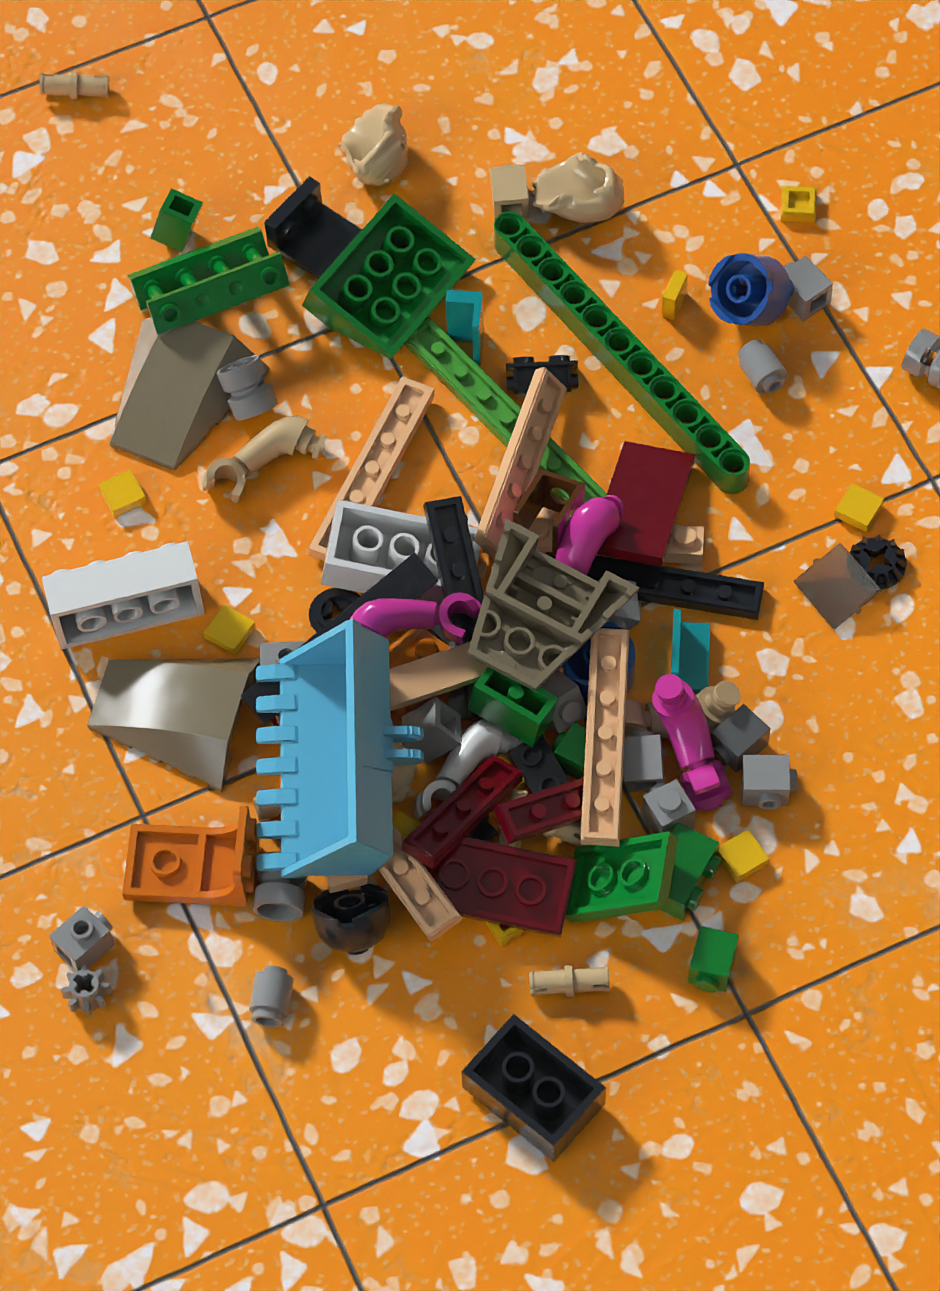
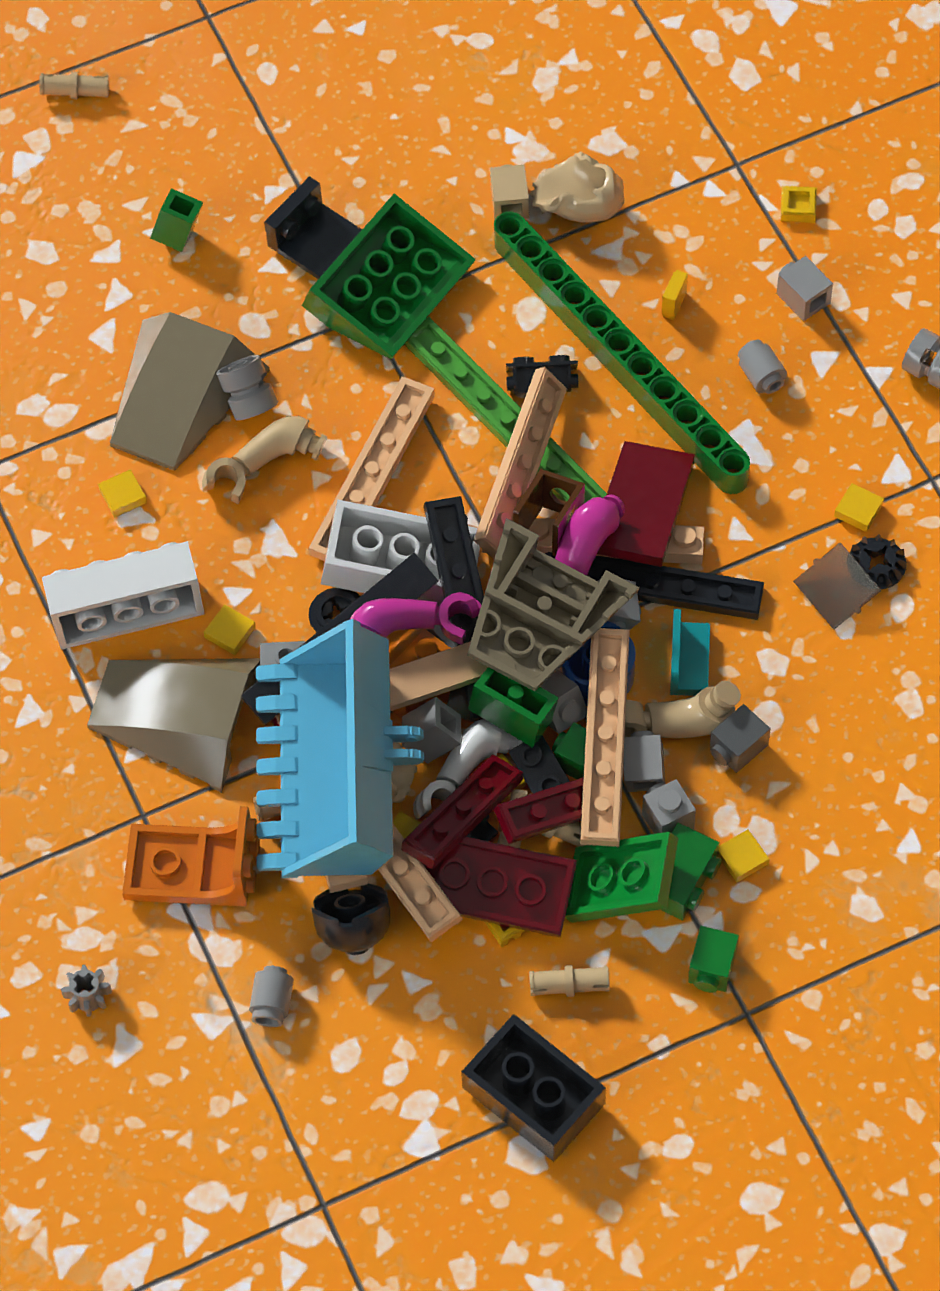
light grey brick [49,905,114,972] -> none
green fence [128,227,290,335] -> none
light grey wheel [253,852,307,922] -> none
tan piece [338,103,408,186] -> none
teal panel [446,290,484,366] -> none
dark pink piece [652,674,733,811] -> none
blue brick [708,253,794,326] -> none
light grey brick [741,755,797,810] -> none

